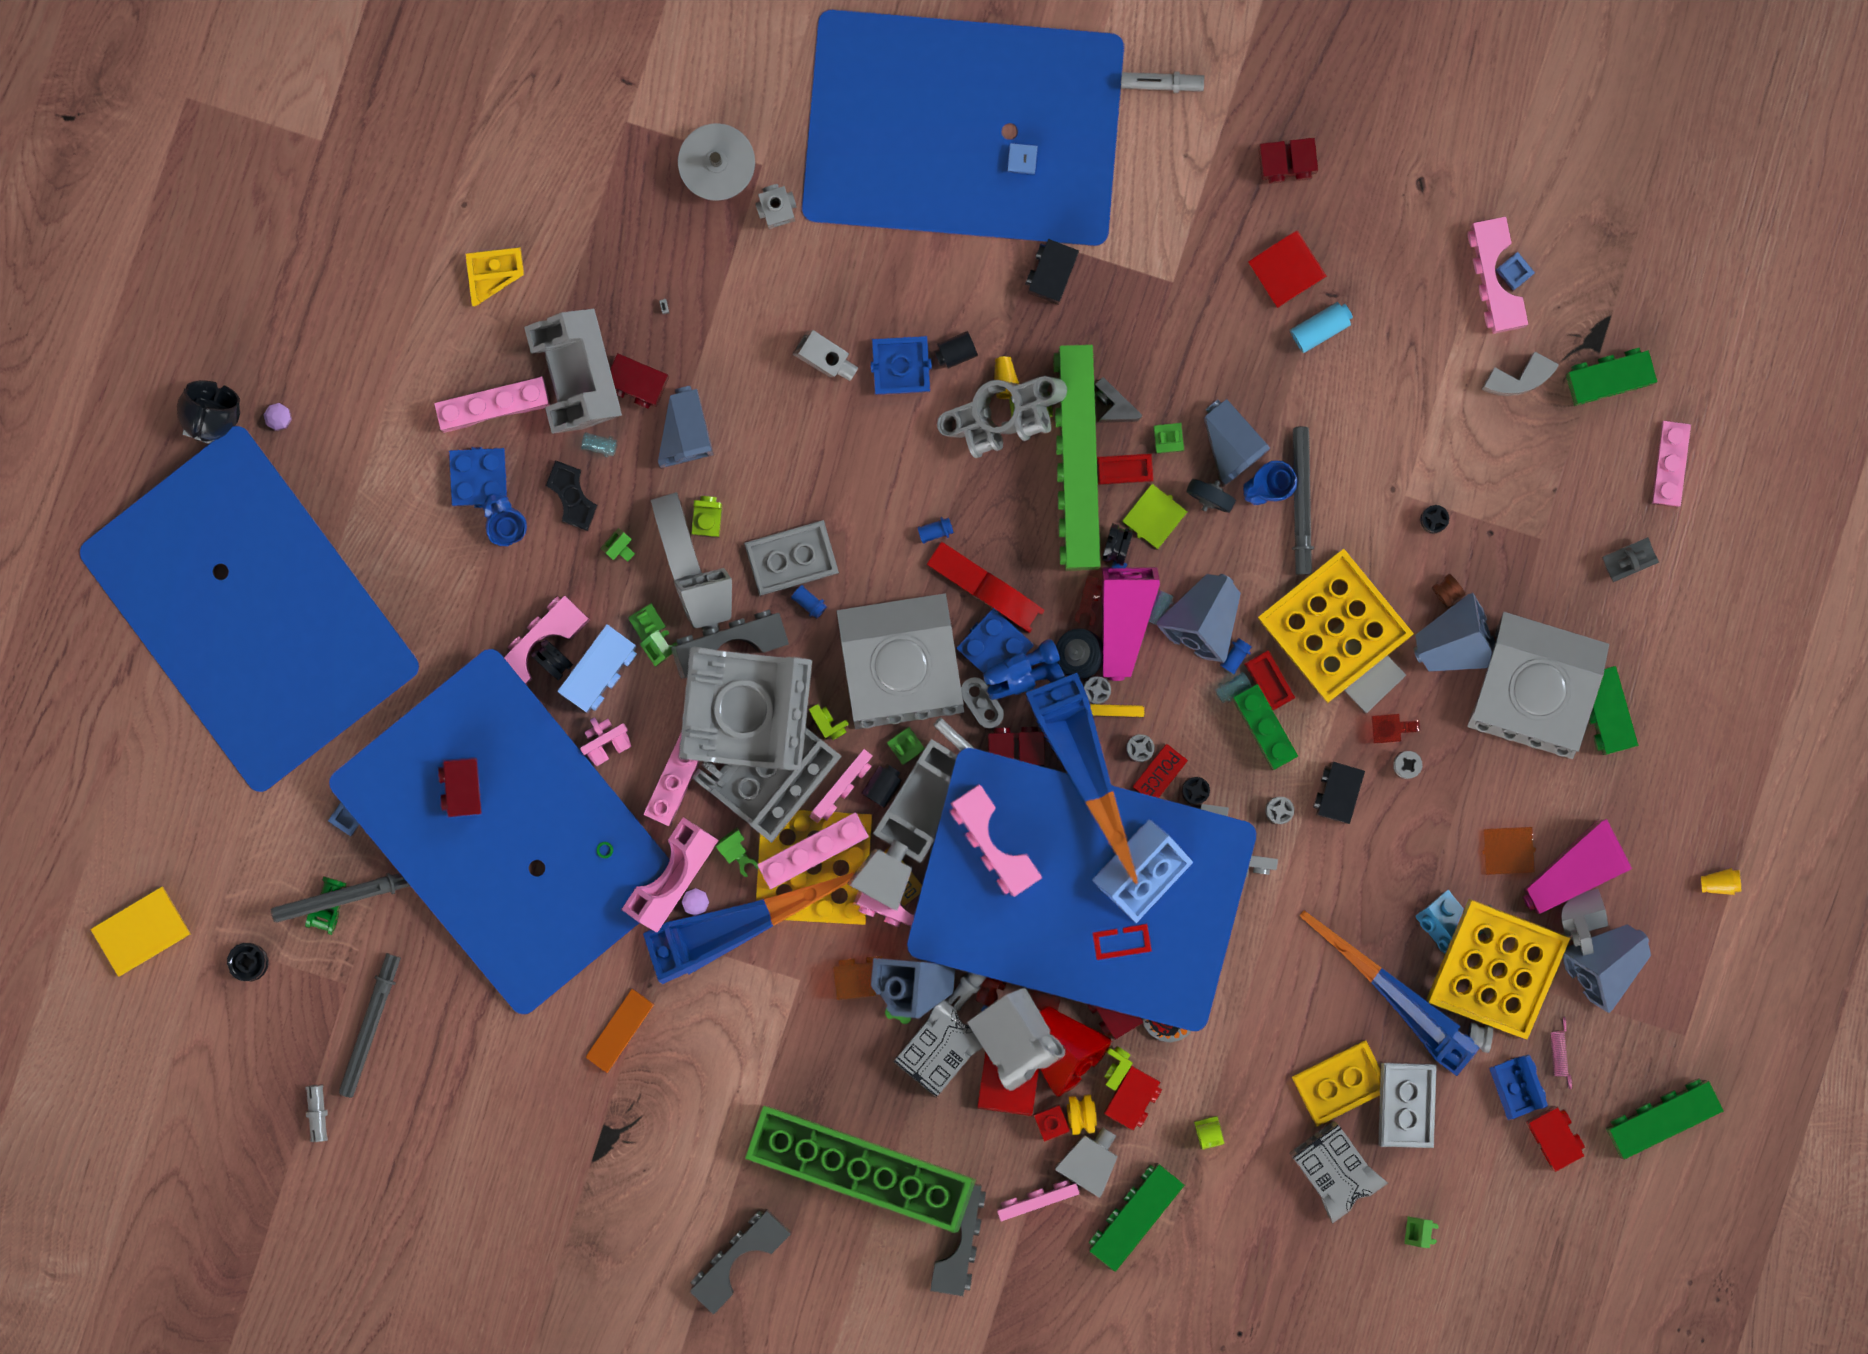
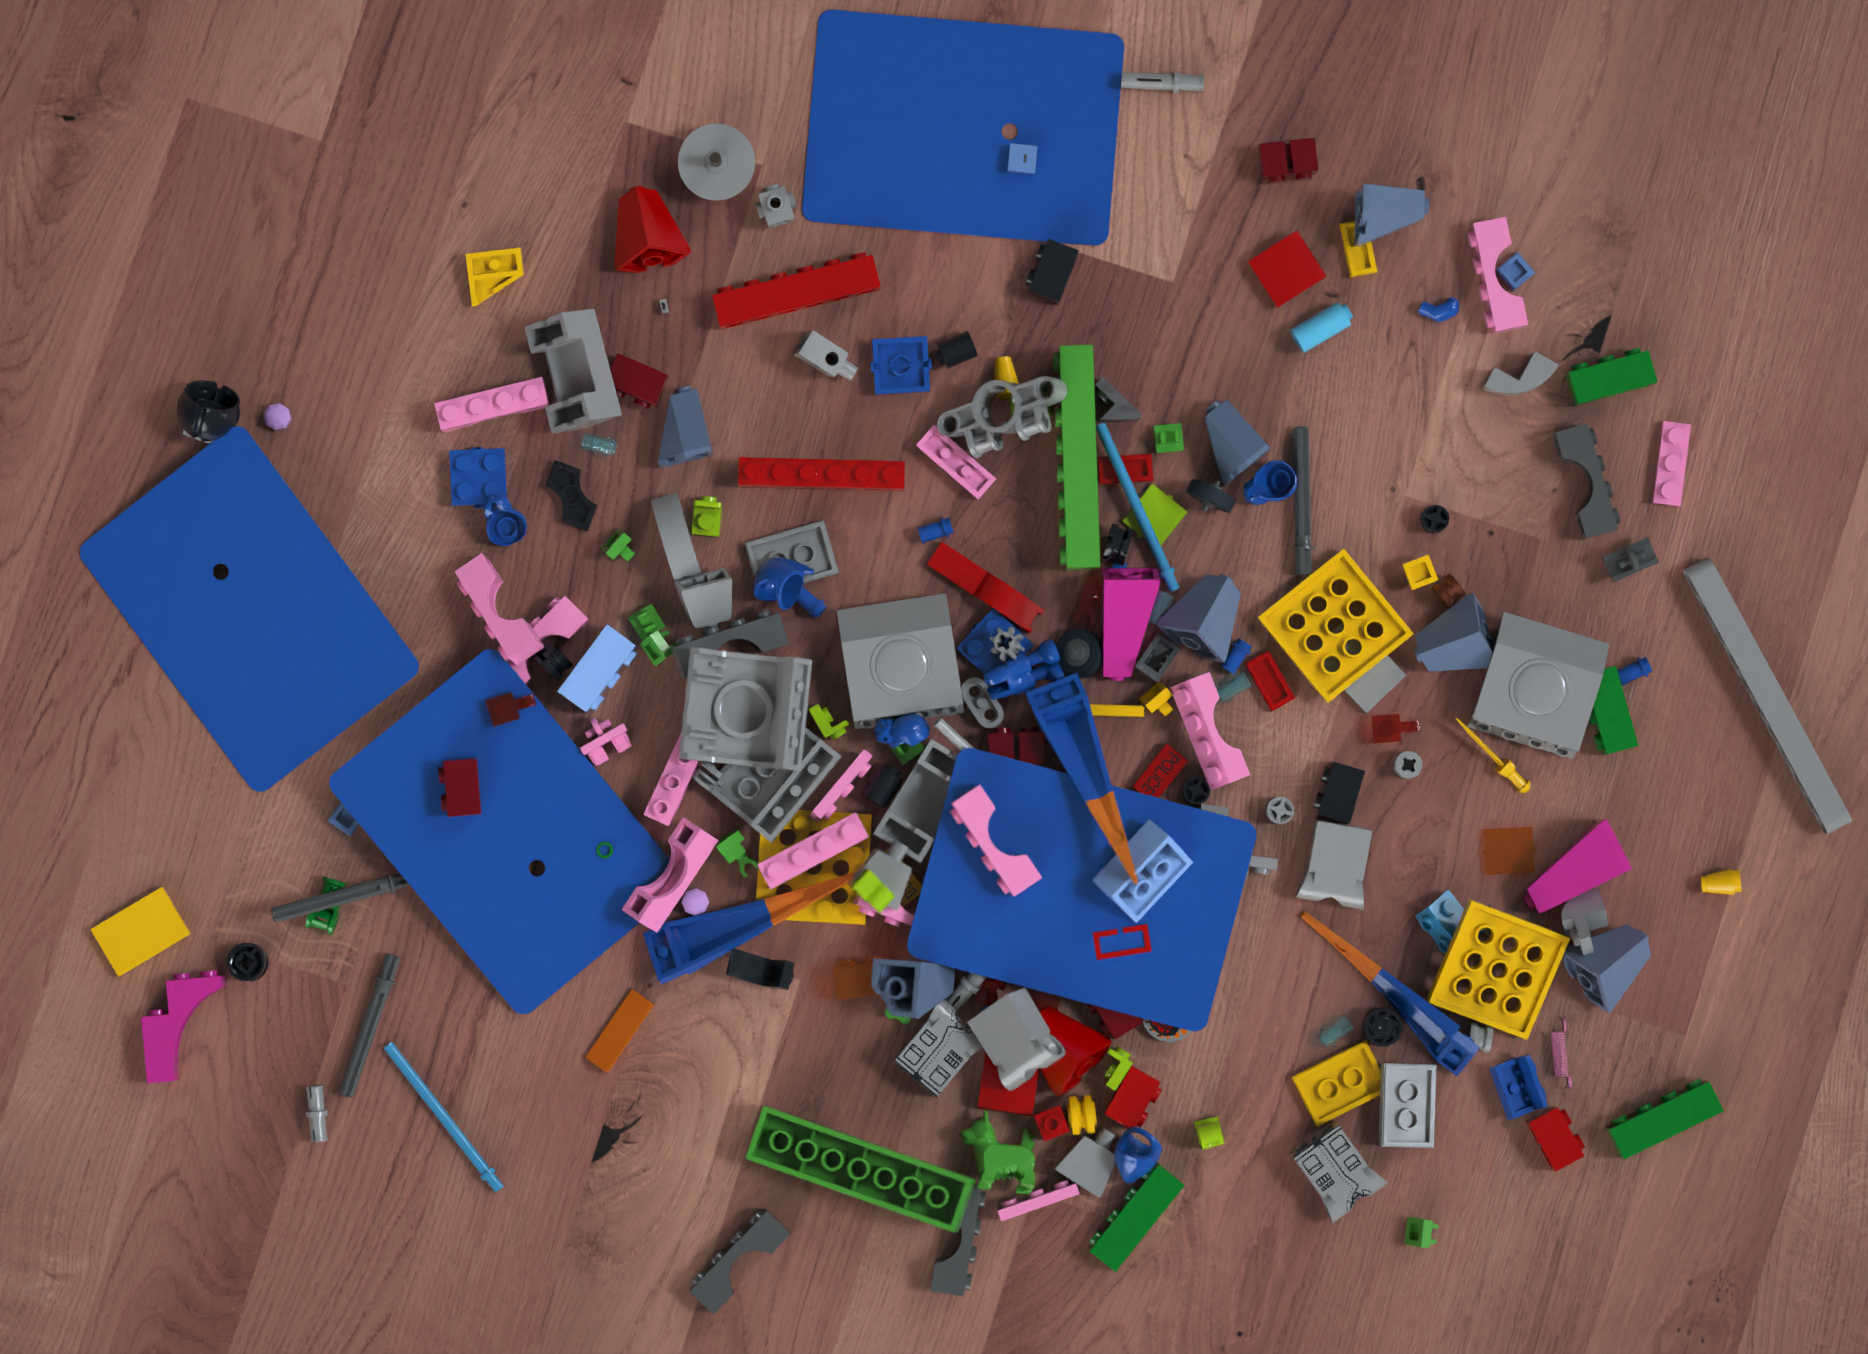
light grey wheel [1084,676,1111,704] -> none
light grey wheel [1126,734,1154,762] -> none
green brick [1232,684,1299,771] -> none
none -> dark pink arch [141,970,226,1084]
none -> dark azure bar [384,1042,504,1193]
none -> bright pink arch [455,553,544,666]
none -> clear red plate [485,692,537,727]
none -> red slope [614,186,691,274]
none -> red brick [712,252,881,330]
none -> black bracket [726,949,795,990]
none -> red brick [738,457,905,491]
none -> blue piece [753,558,814,610]
none -> lime leg [849,868,895,913]
none -> blue hair [874,714,931,748]
none -> bright pink plate [916,425,996,500]
none -> bright green animal [960,1110,1035,1194]
none -> light grey gear [990,626,1025,661]
none -> dark azure bar [1096,422,1180,592]
none -> blue piece [1114,1126,1163,1183]
none -> dark grey slope [1134,633,1181,683]
none -> yellow tile [1139,681,1173,717]
none -> bright pink arch [1170,672,1250,790]
none -> light grey piece [1295,819,1372,910]
none -> clear light blue pin [1317,1015,1354,1048]
none -> yellow tile [1339,221,1377,278]
none -> sand blue slope [1354,184,1429,247]
none -> black wheel [1362,1008,1402,1047]
none -> yellow tile [1402,554,1438,590]
none -> blue arm [1417,297,1460,322]
none -> yellow sword [1455,718,1531,793]
none -> dark grey arch [1552,423,1620,540]
none -> blue pin [1617,657,1652,686]
none -> light grey beam [1683,557,1852,835]

